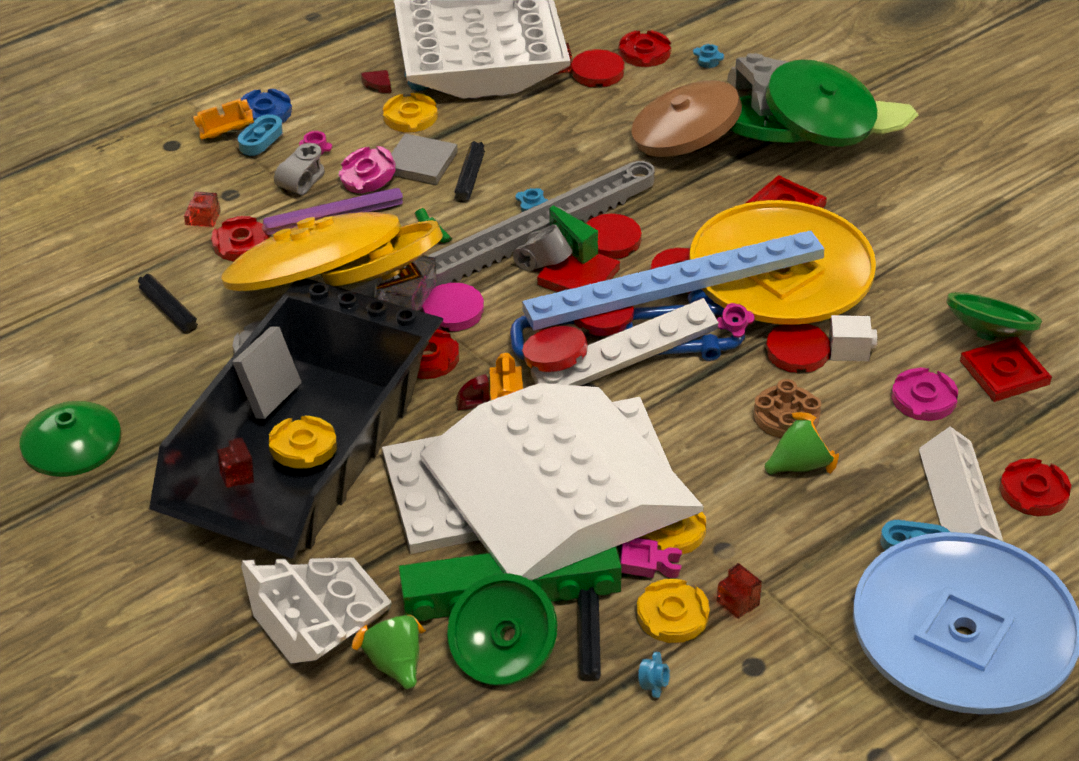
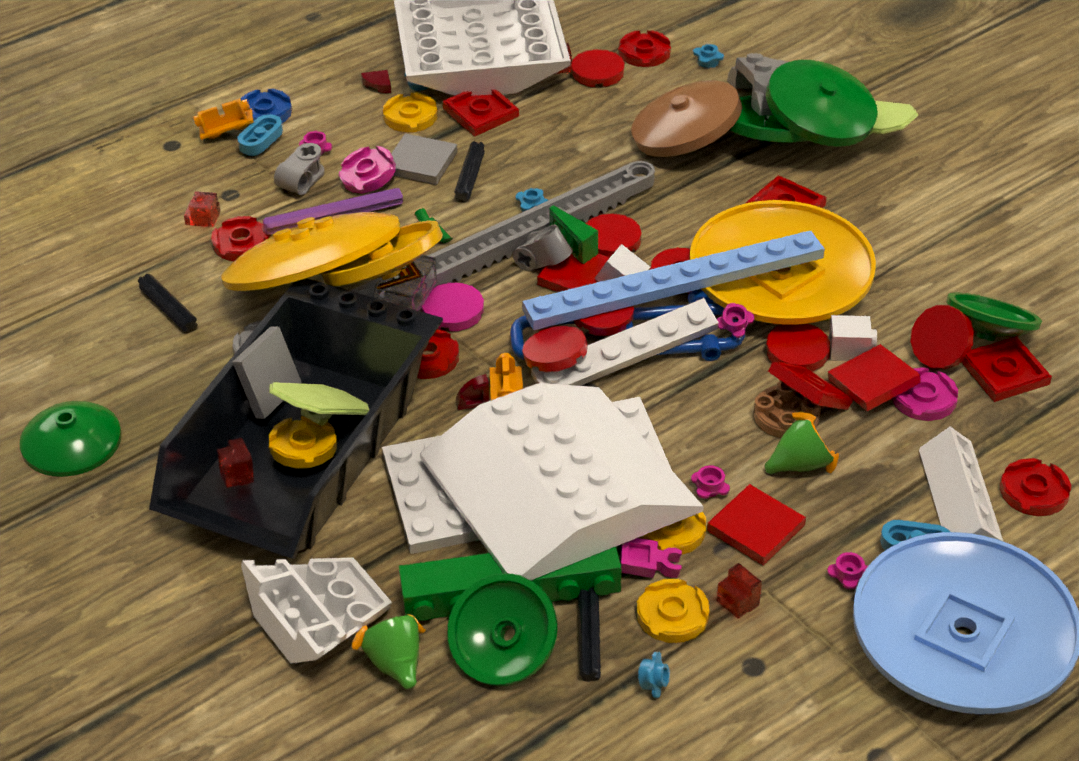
none -> yellowish green shield [269,382,369,426]
none -> red tile [443,89,519,137]
none -> white brick [595,244,650,282]
none -> dark pink plate [691,465,730,499]
none -> red tile [707,484,806,566]
none -> red tile [767,361,853,410]
none -> dark pink plate [827,552,868,589]
none -> red tile [828,344,921,411]
none -> red tile [910,305,974,369]

